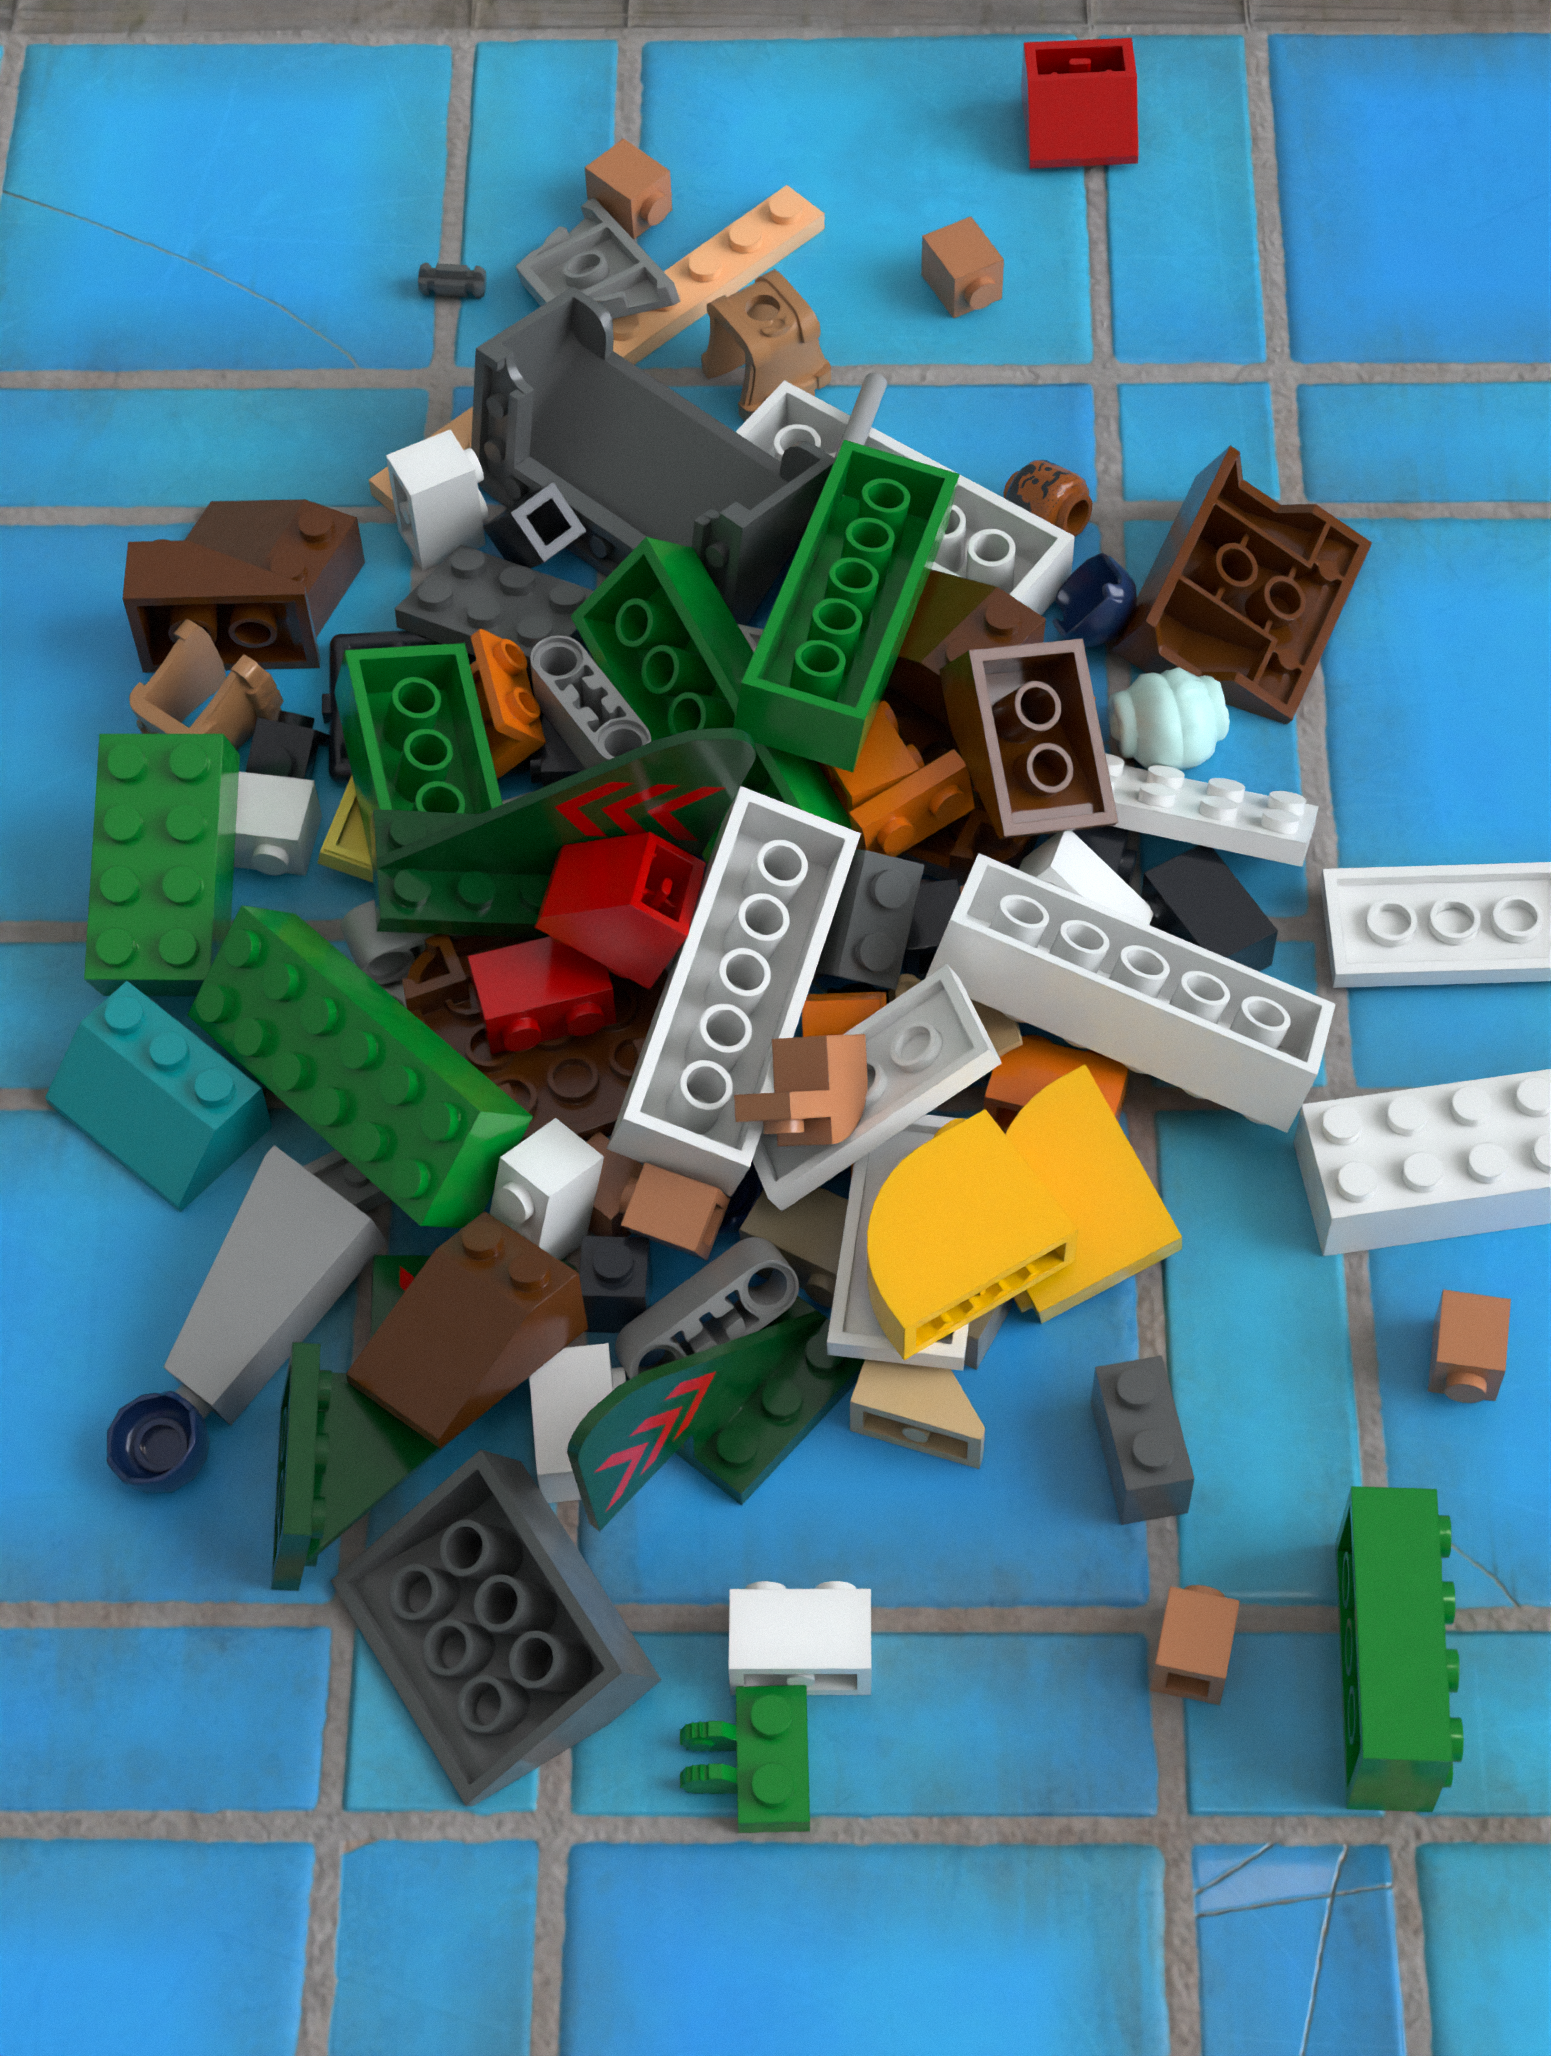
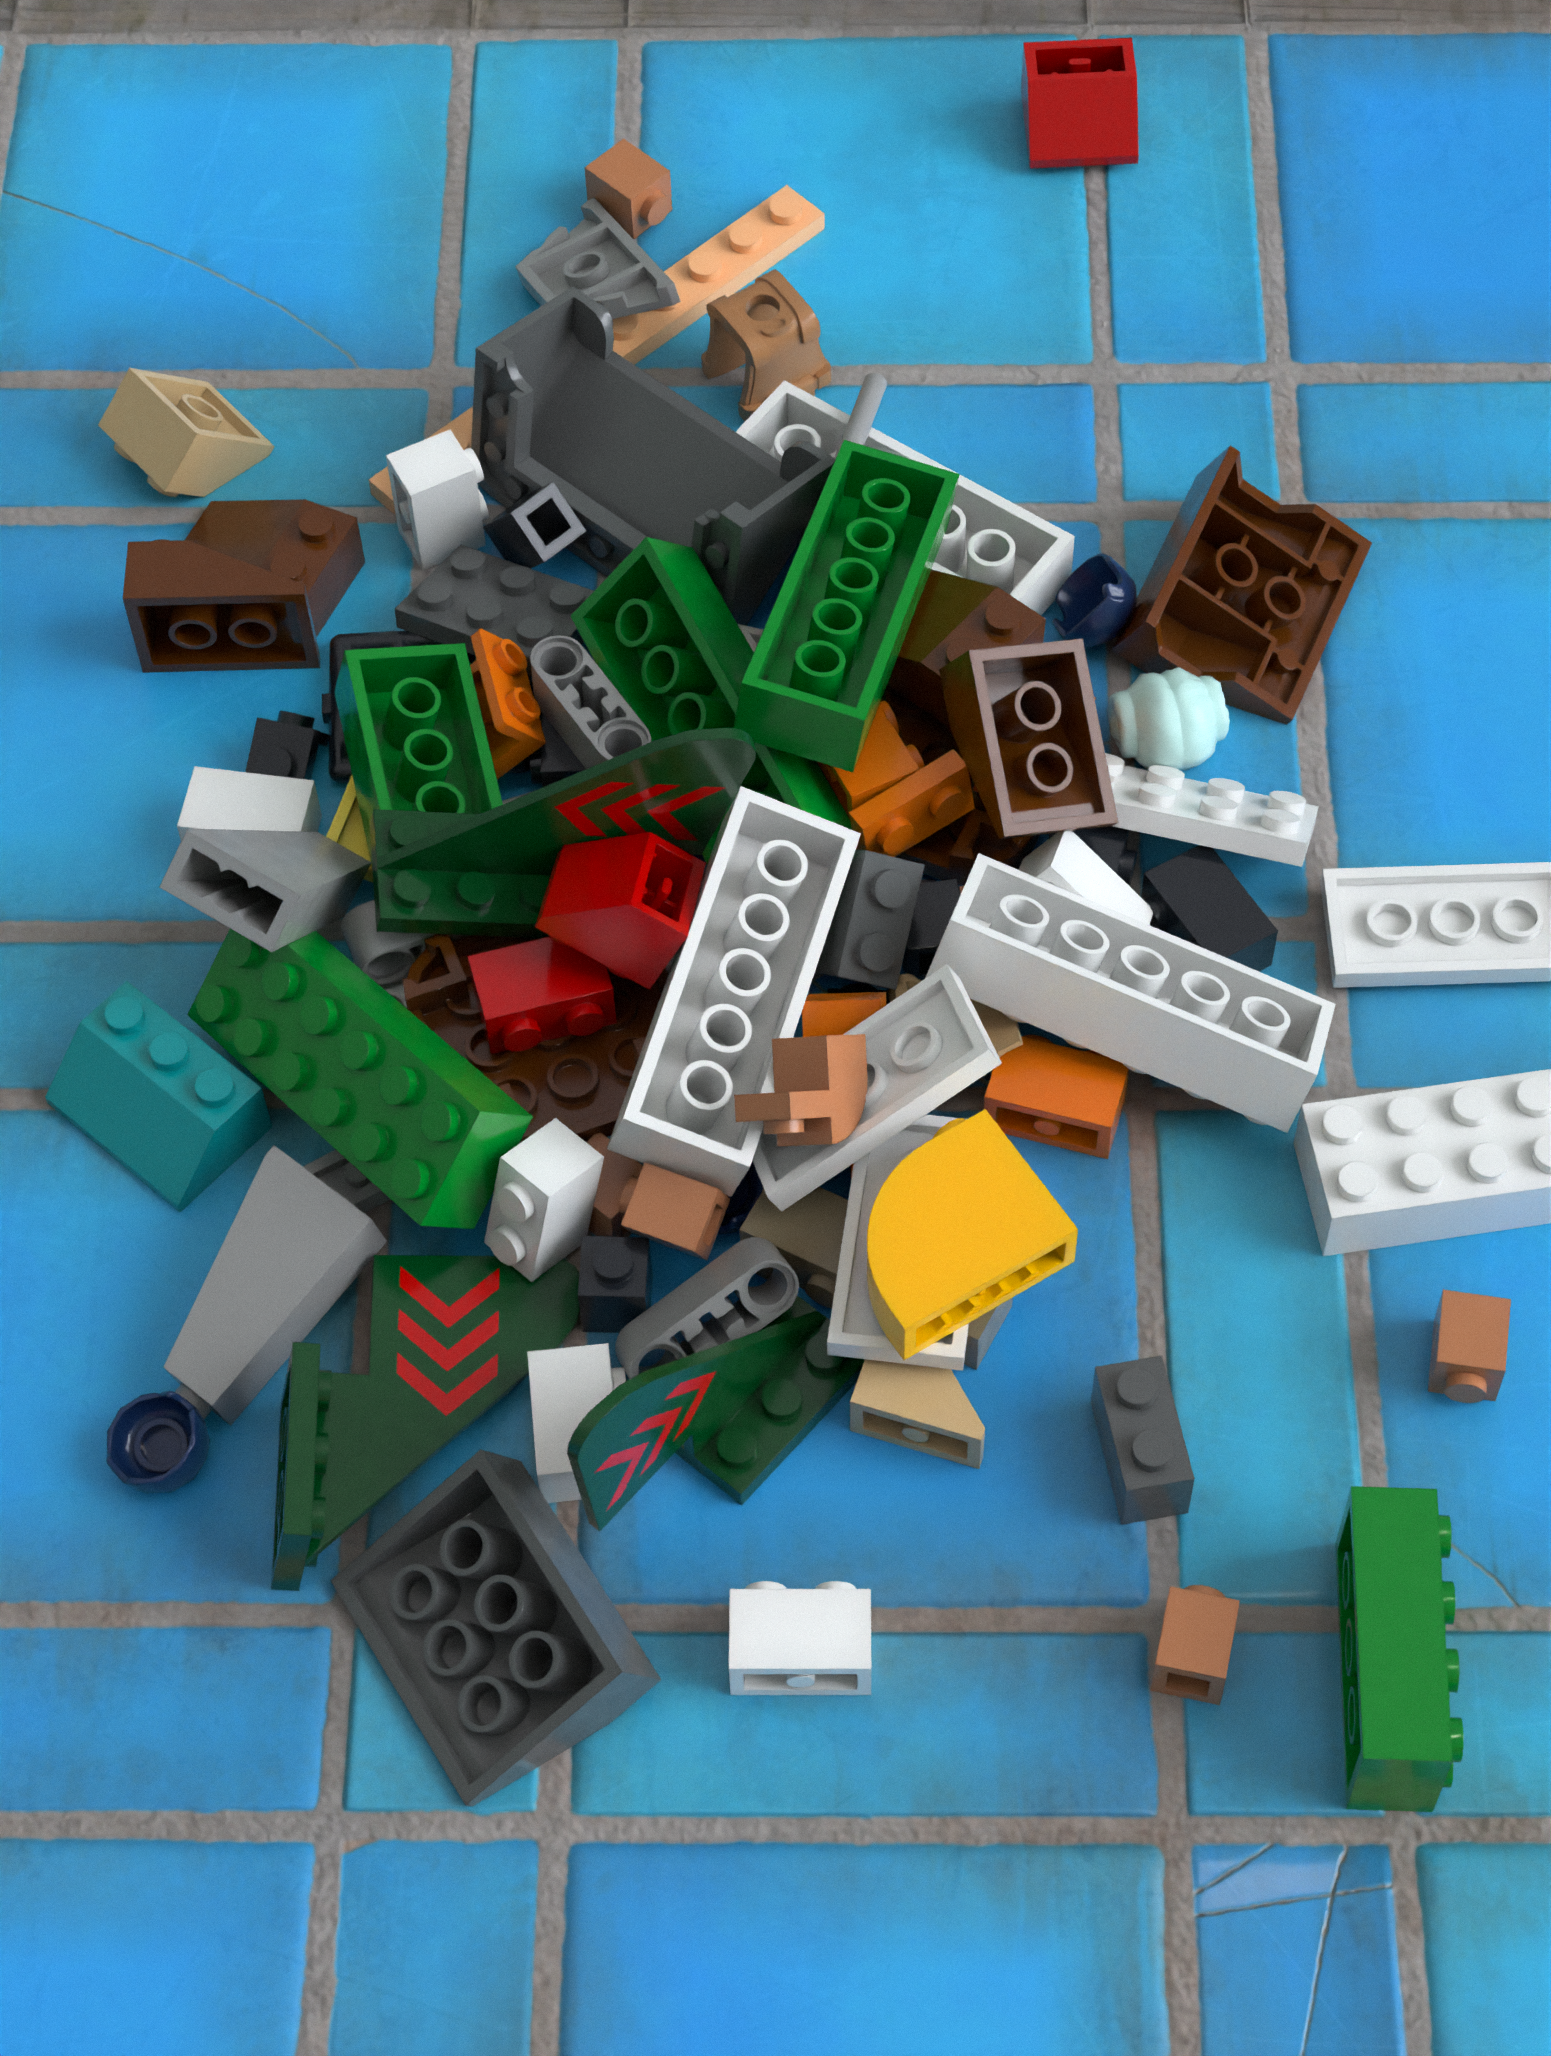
green brick [84,734,240,996] -> none
medium nougat piece [129,619,284,750] -> none
reddish brown slope [346,1211,588,1449] -> none
dark grey piece [418,263,487,298] -> none
green hinge [680,1685,810,1833] -> none
nougat brick [921,216,1004,318] -> none
dark orange head [1003,460,1092,537] -> none
yellow brick [1005,1064,1182,1324] -> none
none -> tan slope [98,368,275,497]
none -> light grey slope [159,829,371,952]

